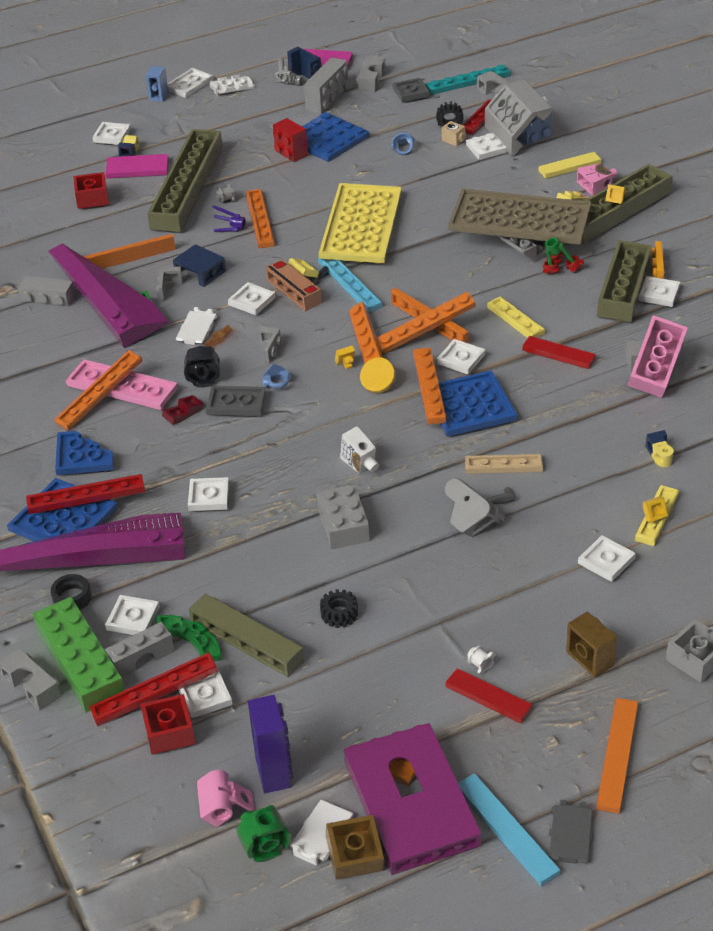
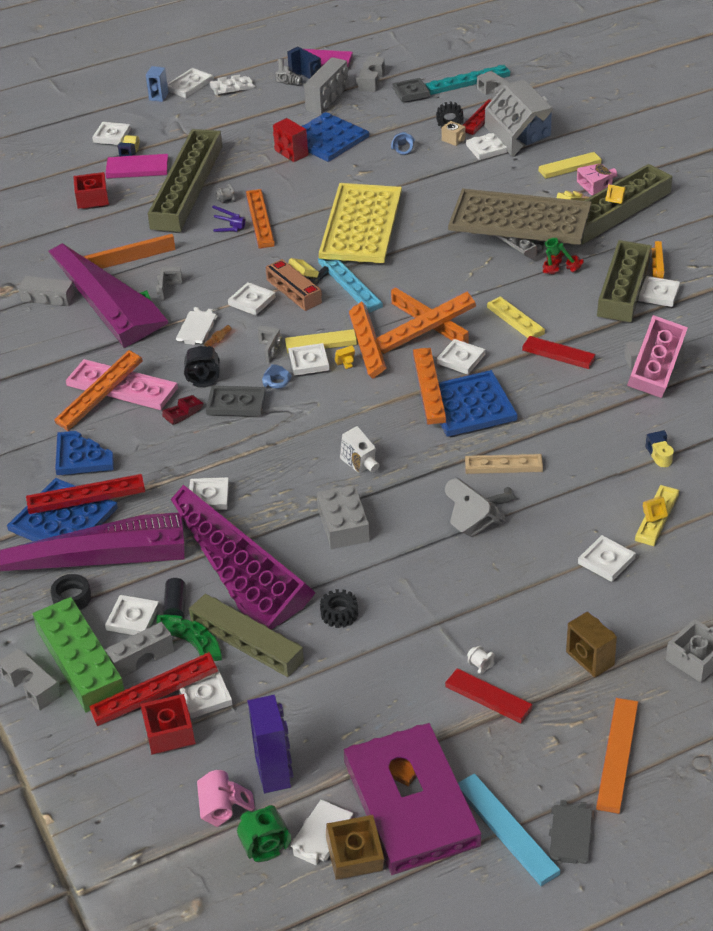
dark blue panel [173,244,226,287] -> none
yellow tile [360,357,396,393] -> none
none -> black brick [163,578,186,618]
none -> magenta wedge [171,485,316,630]
none -> light yellow tile [285,329,357,353]
none -> white plate [288,343,329,376]

